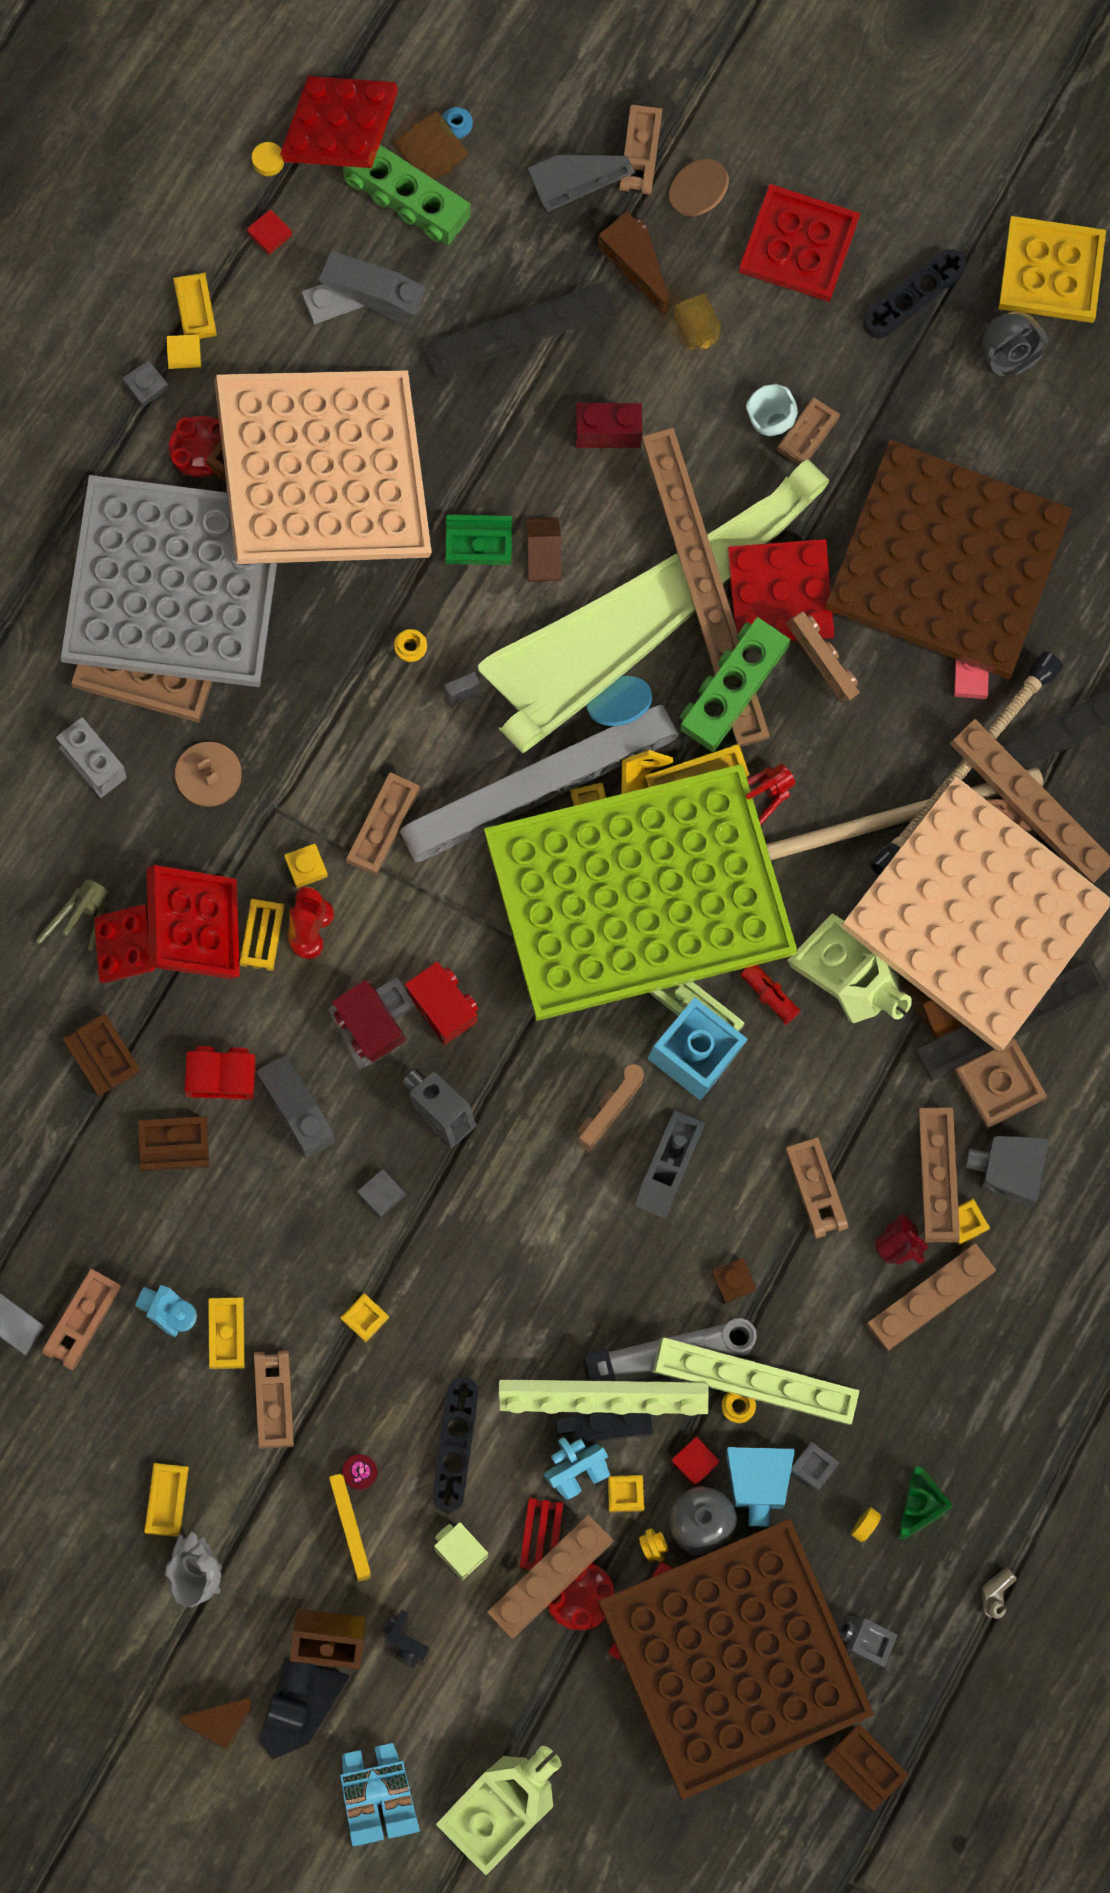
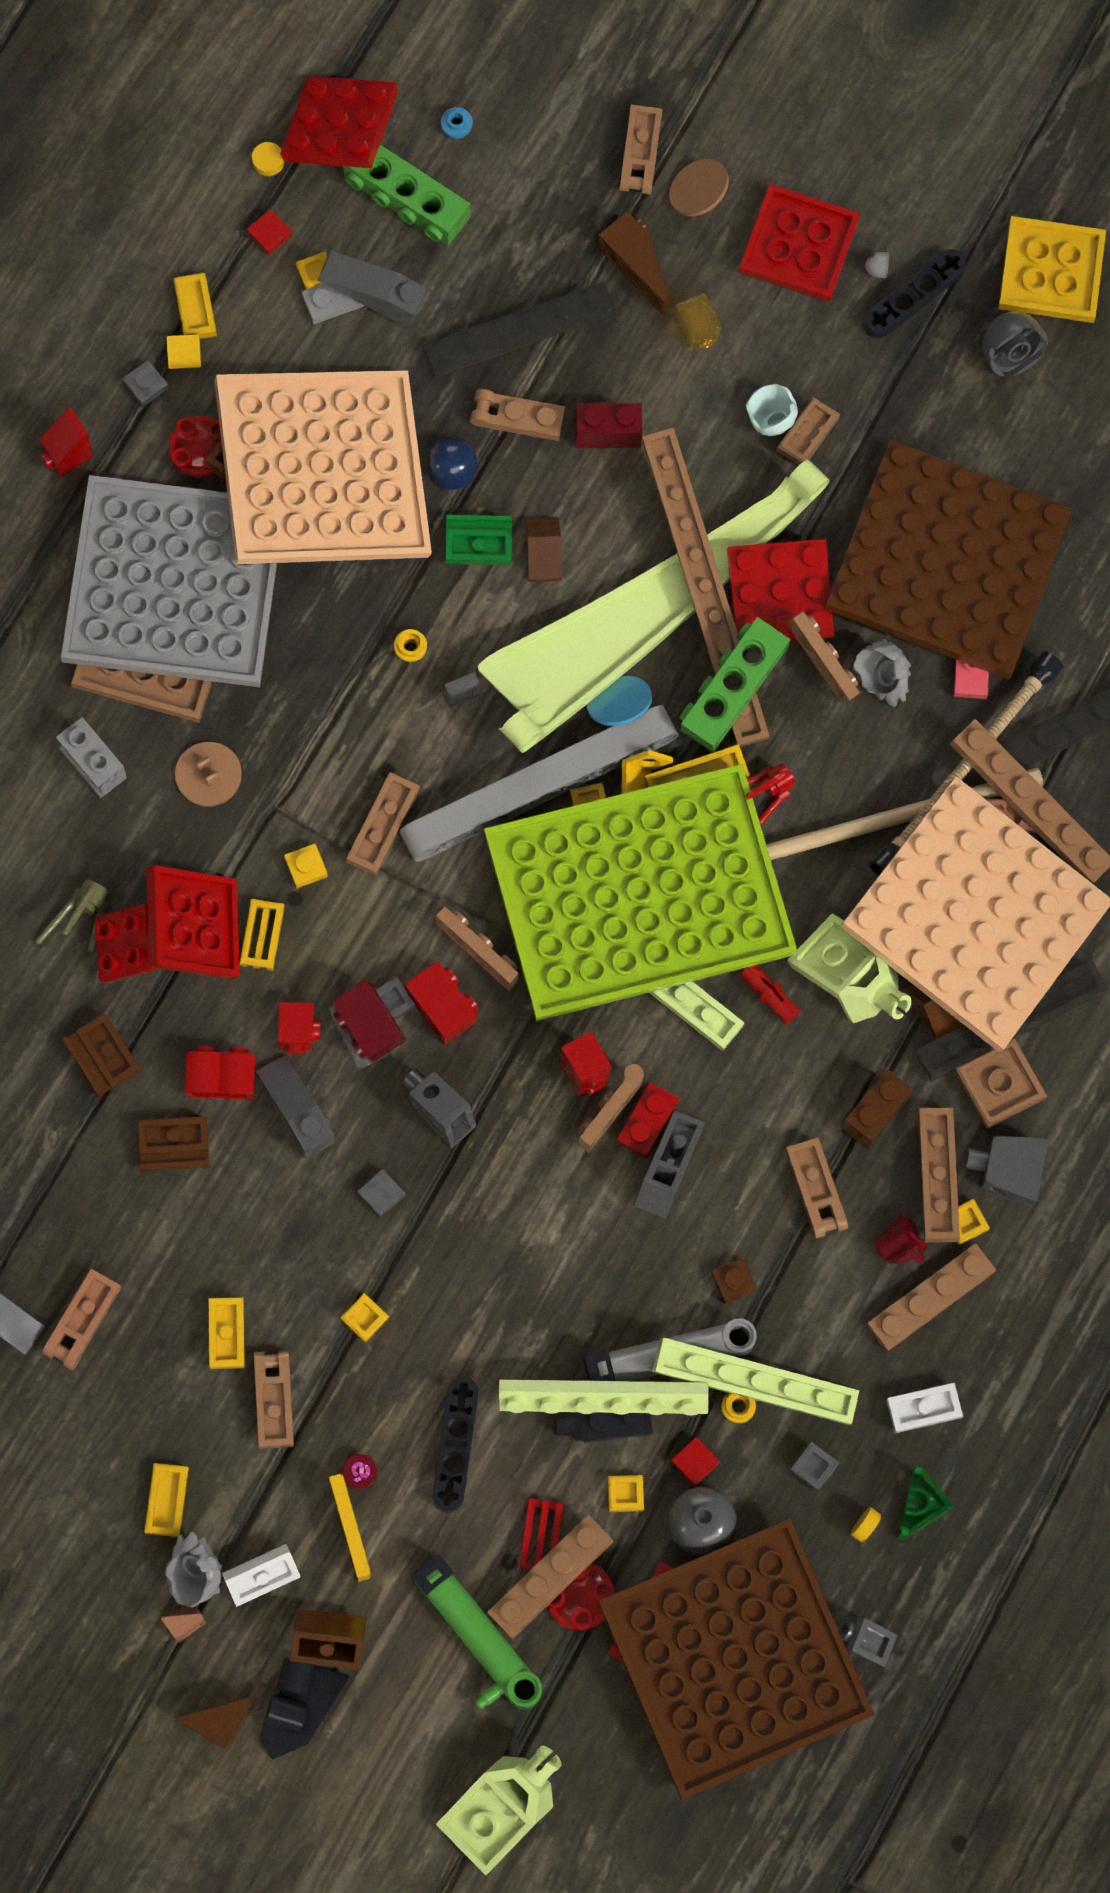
medium azure hips [135,1285,197,1337] -> none
red piece [287,887,334,959] -> none
medium azure hips [340,1743,420,1847] -> none
black bracket [383,1610,430,1669] -> none
clear orange piece [395,111,469,181] -> none
yellowish green brick [434,1522,488,1581] -> none
dark grey slope [528,155,635,212] -> none
medium azure hips [543,1437,610,1500] -> none
yellow plate [639,1528,669,1563] -> none
medium azure slope [648,997,748,1101] -> none
medium azure torso [726,1447,794,1528] -> none
reddish brown plate [823,1724,909,1812] -> none
dark tan arm [982,1567,1017,1619] -> none
none -> red slope [39,407,93,477]
none -> nougat slope [161,1606,206,1642]
none -> white plate [222,1544,300,1607]
none -> red brick [278,1002,321,1055]
none -> yellow tile [296,251,328,290]
none -> bright green piece [411,1554,542,1710]
none -> dark blue hair [428,437,477,490]
none -> medium nougat plate [436,907,519,991]
none -> medium nougat plate [470,389,565,441]
none -> red brick [559,1031,611,1097]
none -> red plate [616,1082,680,1158]
none -> reddish brown brick [841,1069,913,1149]
none -> light grey hair [853,639,911,707]
none -> light grey hinge [865,252,889,278]
none -> white plate [886,1383,963,1433]

